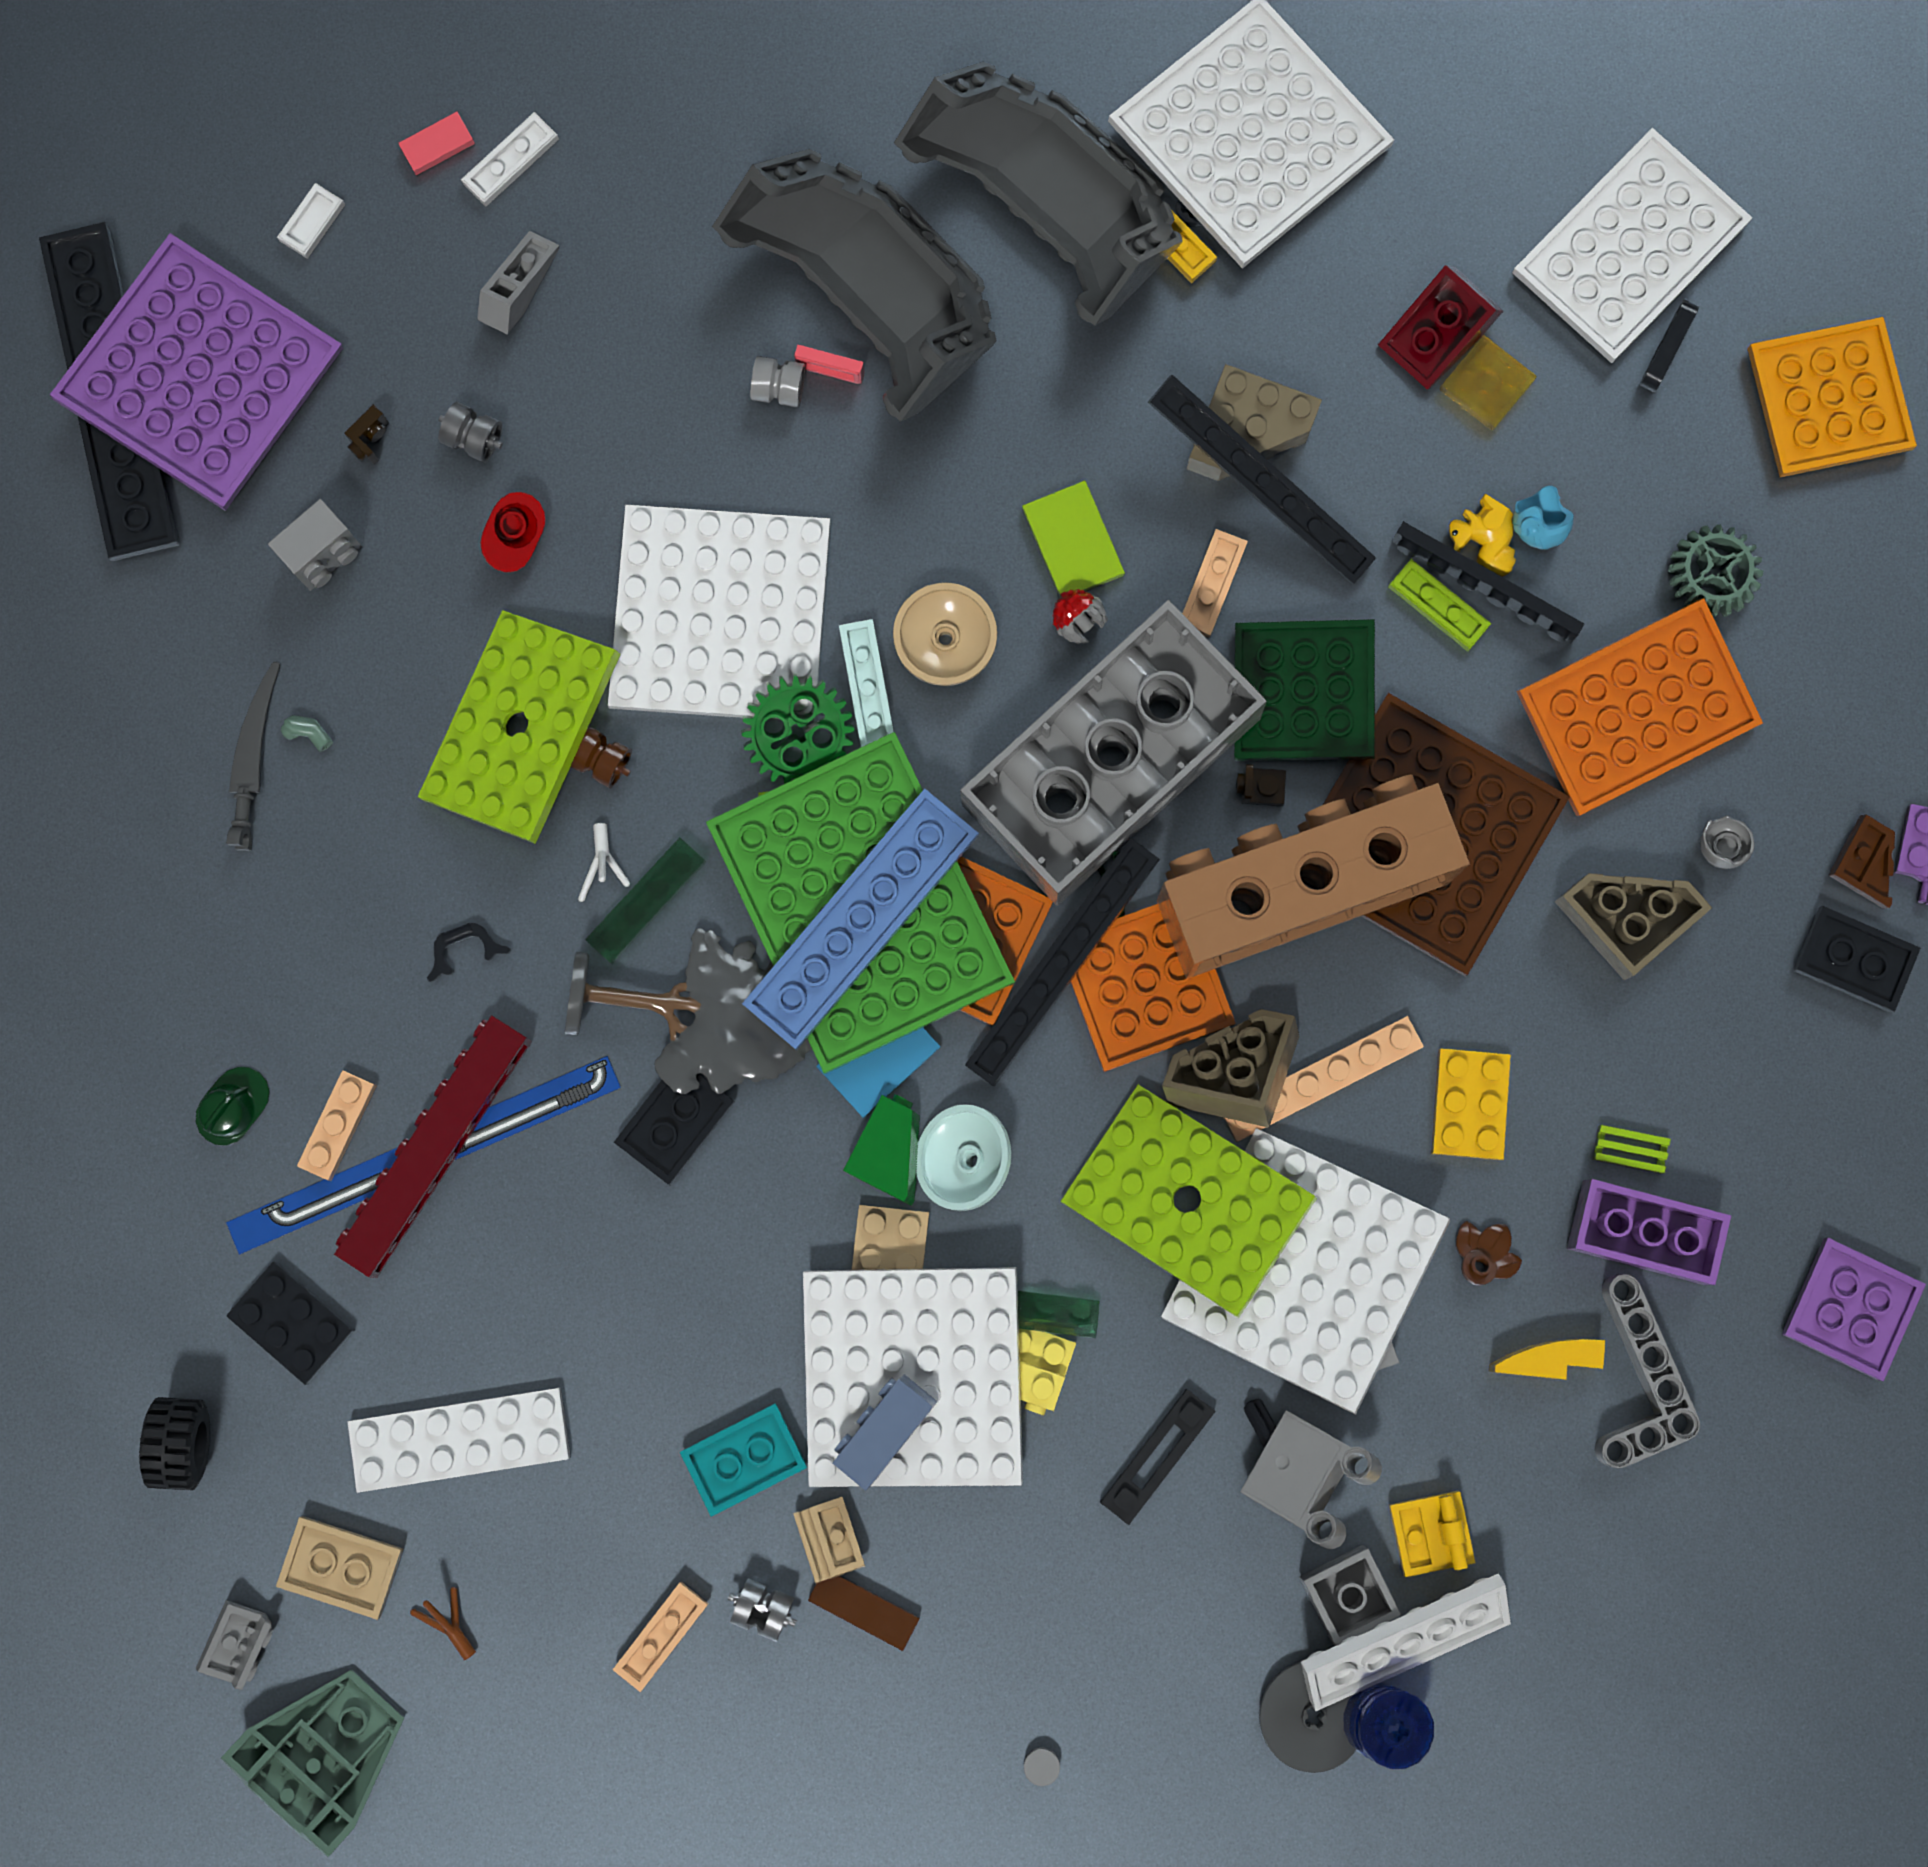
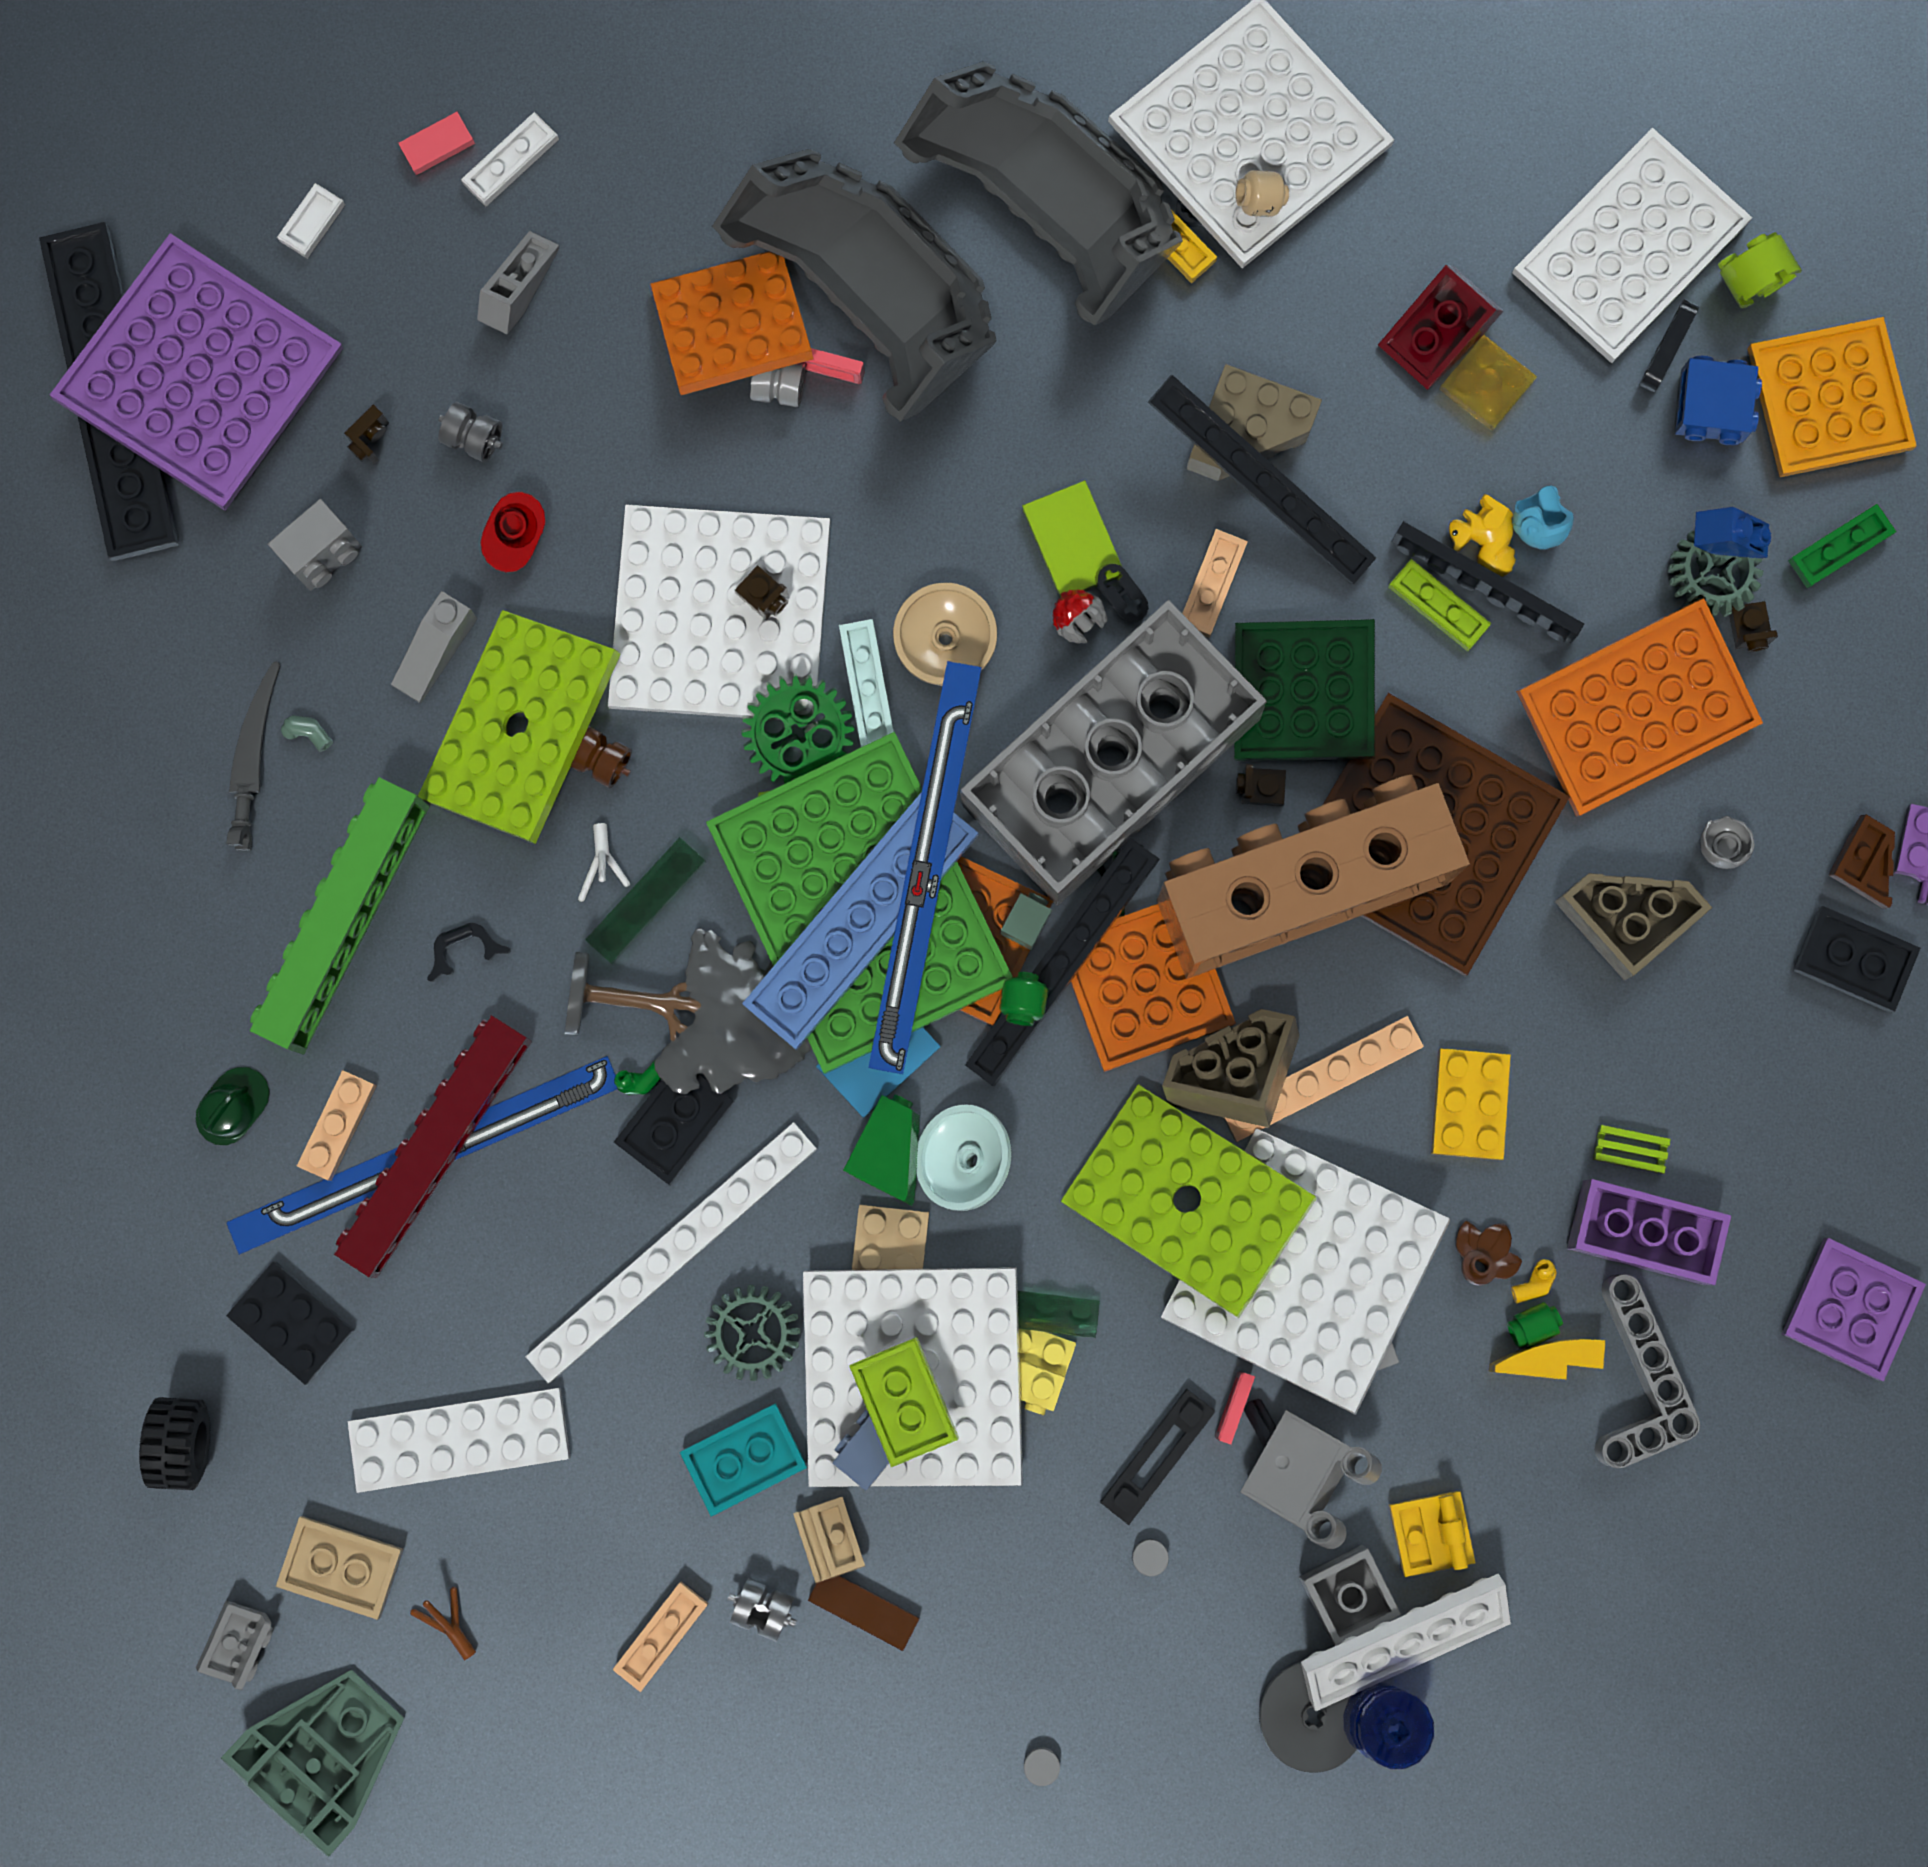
none -> bright green brick [249,777,430,1055]
none -> light grey slope [391,591,478,704]
none -> white plate [525,1122,817,1383]
none -> green arm [614,1060,661,1095]
none -> orange plate [650,251,813,395]
none -> sand green gear [704,1284,801,1381]
none -> dark brown bracket [734,565,789,620]
none -> lime tile [849,1337,959,1467]
none -> sticker [868,661,982,1074]
none -> green head [999,972,1049,1026]
none -> sand green brick [1001,892,1052,951]
none -> black beam [1095,563,1149,622]
none -> light grey tile [1132,1539,1169,1576]
none -> coral tile [1215,1371,1255,1445]
none -> tan head [1235,170,1289,217]
none -> green brick [1506,1302,1563,1349]
none -> yellow arm [1511,1259,1557,1304]
none -> blue brick [1675,355,1762,445]
none -> blue slope [1694,507,1771,559]
none -> lime brick [1718,232,1802,308]
none -> dark brown bracket [1729,601,1778,652]
none -> green plate [1788,504,1897,589]

